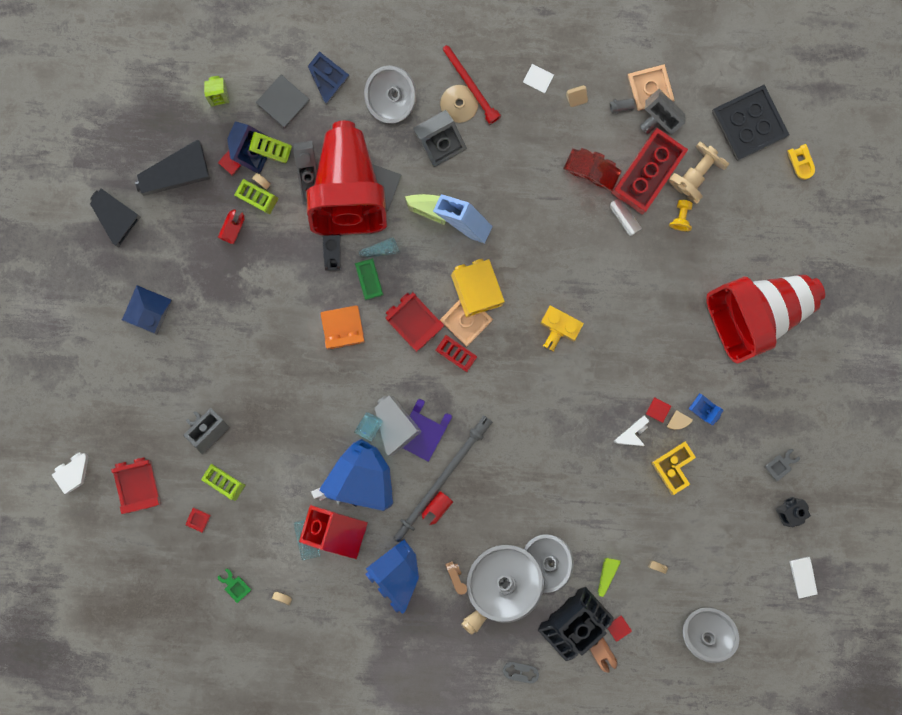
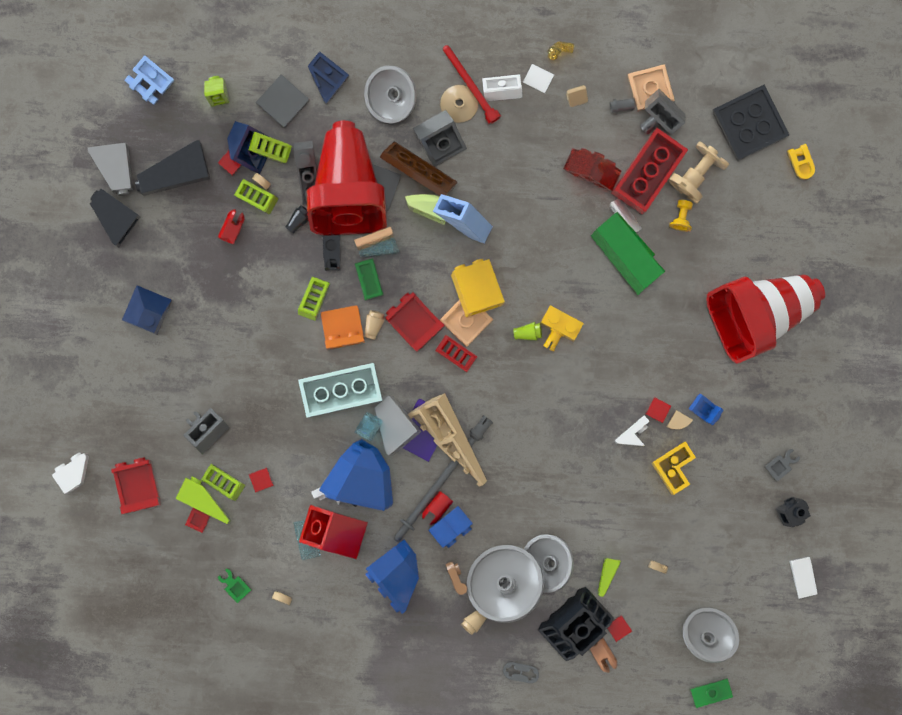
none -> light grey slope [87,143,133,195]
none -> light blue plate [125,55,175,105]
none -> lime slope [176,476,231,524]
none -> red tile [249,468,274,493]
none -> black cone [285,205,308,234]
none -> lime slope [298,277,330,321]
none -> light aqua slope [298,363,382,418]
none -> light nougat tile [354,227,394,251]
none -> tan cone [364,310,385,340]
none -> reddish brown tile [380,142,458,196]
none -> tan wedge [407,393,487,486]
none -> blue brick [428,506,473,548]
none -> white slope [482,75,522,102]
none -> lime cone [513,322,542,341]
none -> clear yellow arm [547,41,574,60]
none -> green slope [591,212,665,295]
none -> green plate [690,678,733,708]

